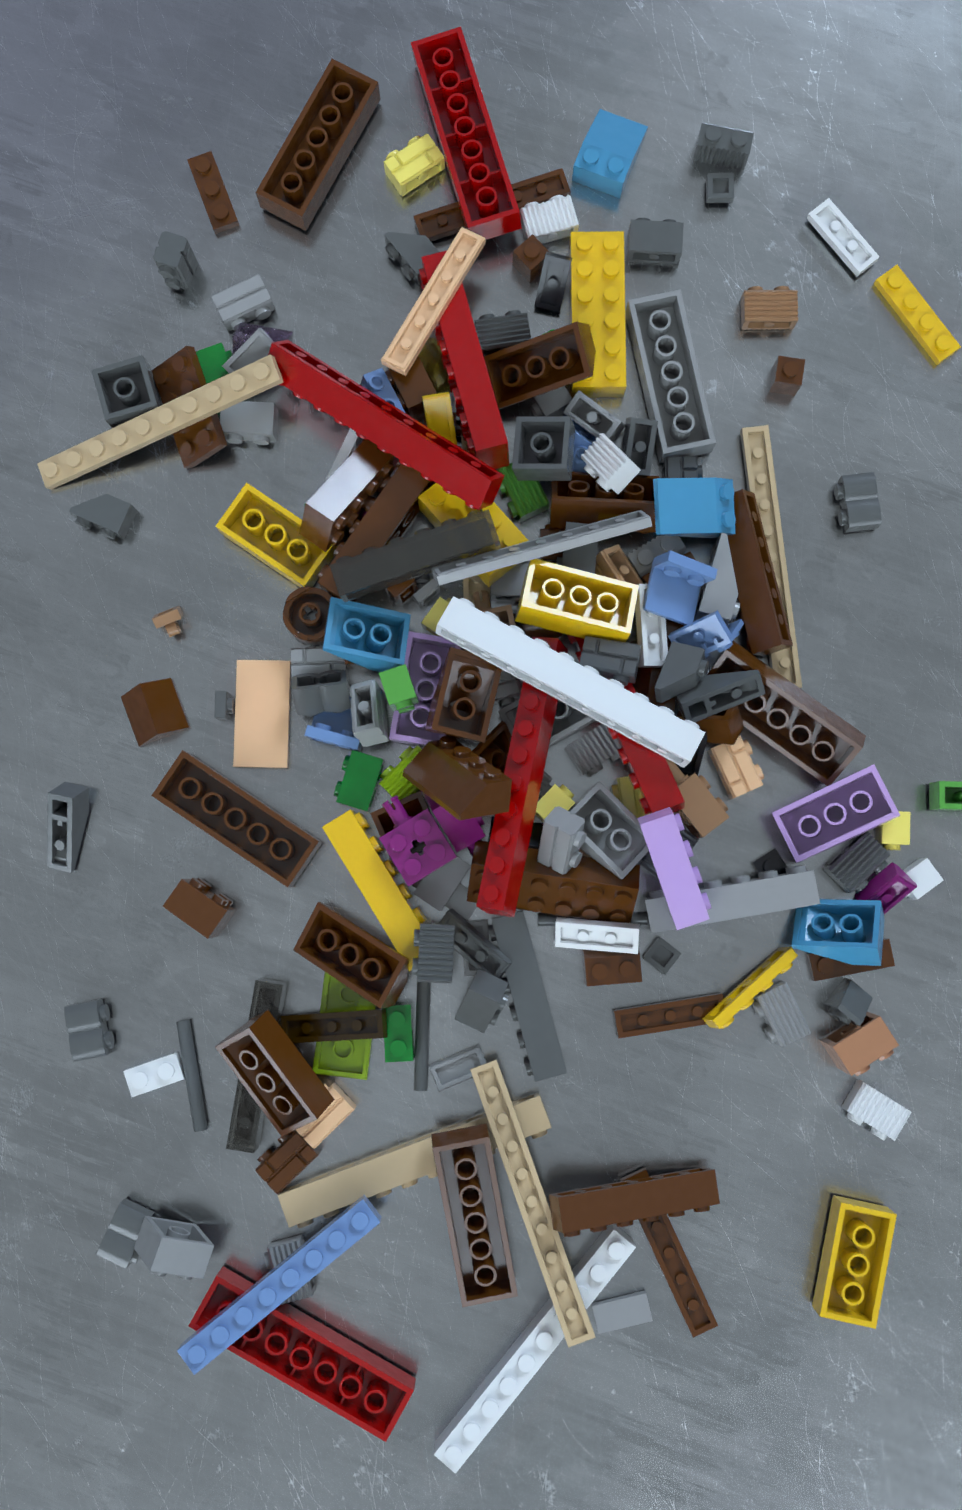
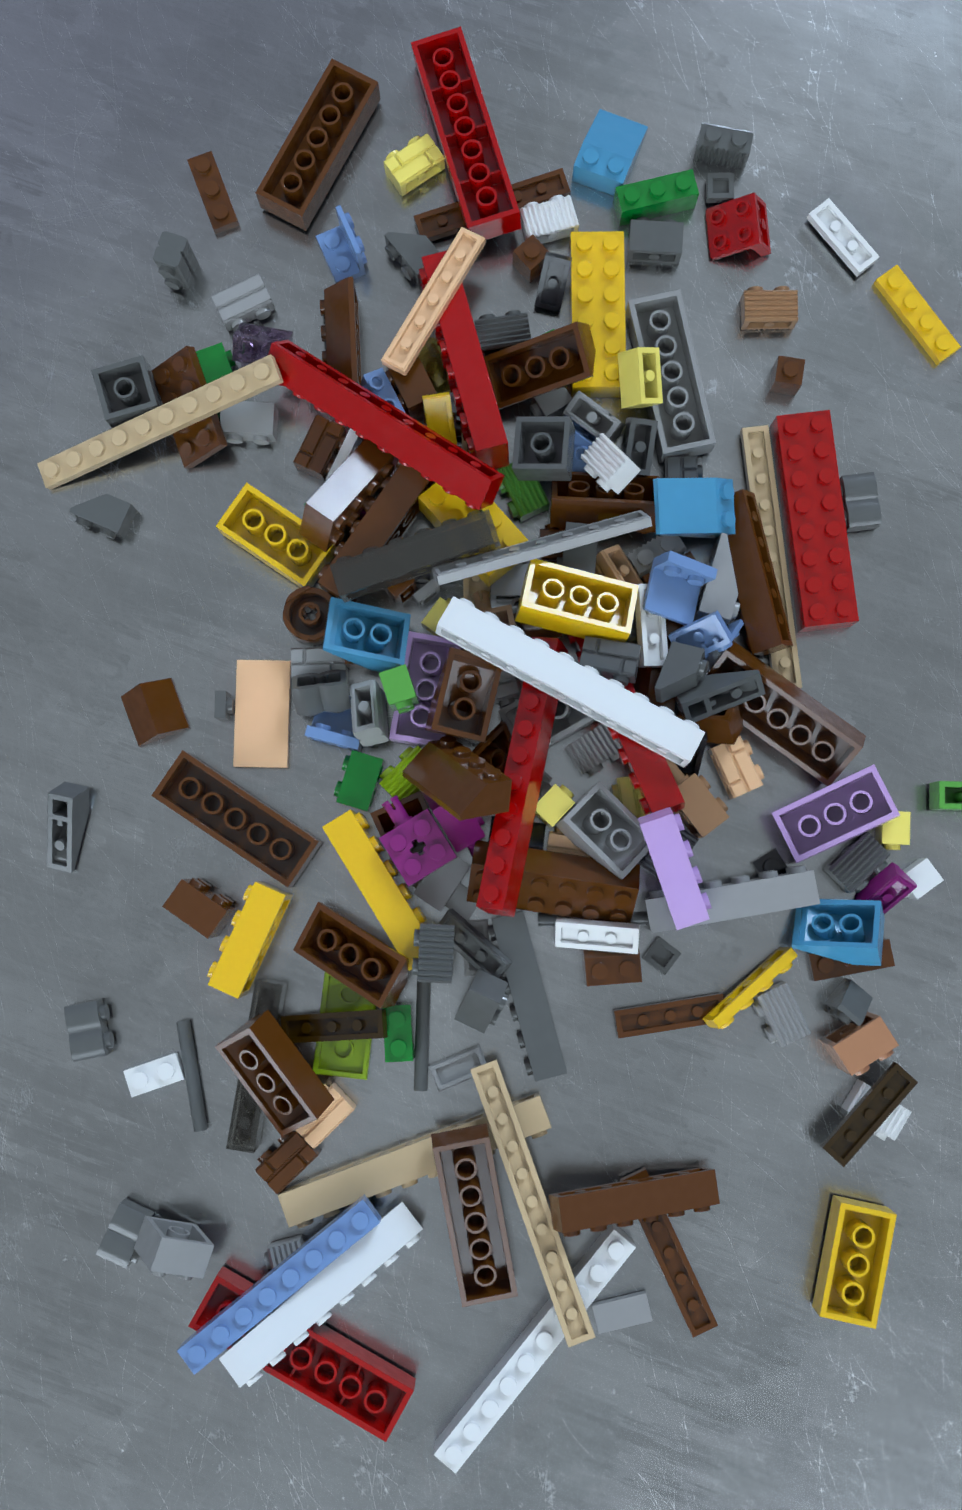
medium nougat tile [152,605,183,637] -> none
light grey tile [222,328,274,374] -> none
light grey brick [537,806,587,875] -> none
none -> yellow brick [207,881,293,999]
none -> white brick [219,1202,423,1388]
none -> reddish brown brick [293,415,347,481]
none -> medium blue bracket [316,205,368,283]
none -> reddish brown slope [320,277,362,384]
none -> green brick [613,169,699,226]
none -> light yellow brick [618,347,663,408]
none -> red bracket [705,192,771,260]
none -> red brick [770,410,859,633]
none -> dark brown plate [820,1062,918,1167]

